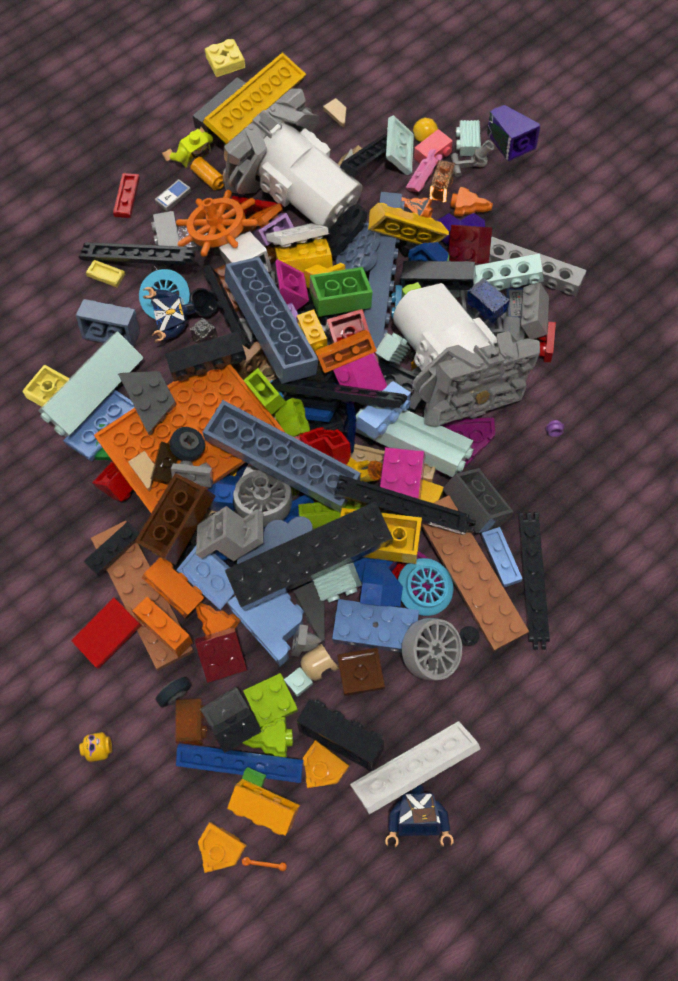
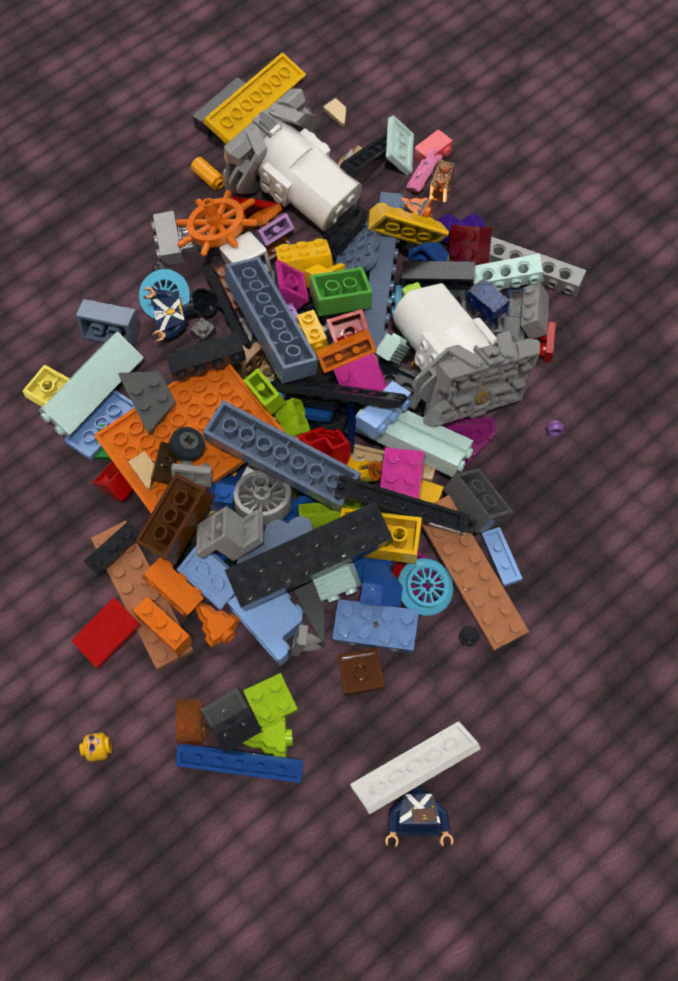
black hinge [79,242,196,265] -> none
light yellow tile [86,260,125,288] -> none
red tile [113,173,140,218] -> none
tile [155,179,191,212] -> none
black wheel [155,677,191,708] -> none
neon yellow torso [162,127,213,169] -> none
dark red brick [195,627,247,683] -> none
light orange plate [198,822,247,873] -> none
light yellow brick [205,39,245,77] -> none
light orange brick [227,779,300,836] -> none
bright green tile [242,767,266,788] -> none
orange hinge [242,857,287,871] -> none
white plate [266,223,329,247] -> none
light aqua plate [284,667,313,697] -> none
black brick [297,699,384,772] -> none
tan helmet [301,644,339,681] -> none
light orange plate [303,740,350,788] -> none
light grey piece [402,618,462,681] -> none
yellow hair [413,118,438,142] -> none
light grey pin [451,140,494,177] -> none
orange rock [451,187,493,216] -> none
light aqua brick [456,120,481,156] -> none
dark purple slope [487,105,540,161] -> none
black hinge [518,512,550,650] -> none

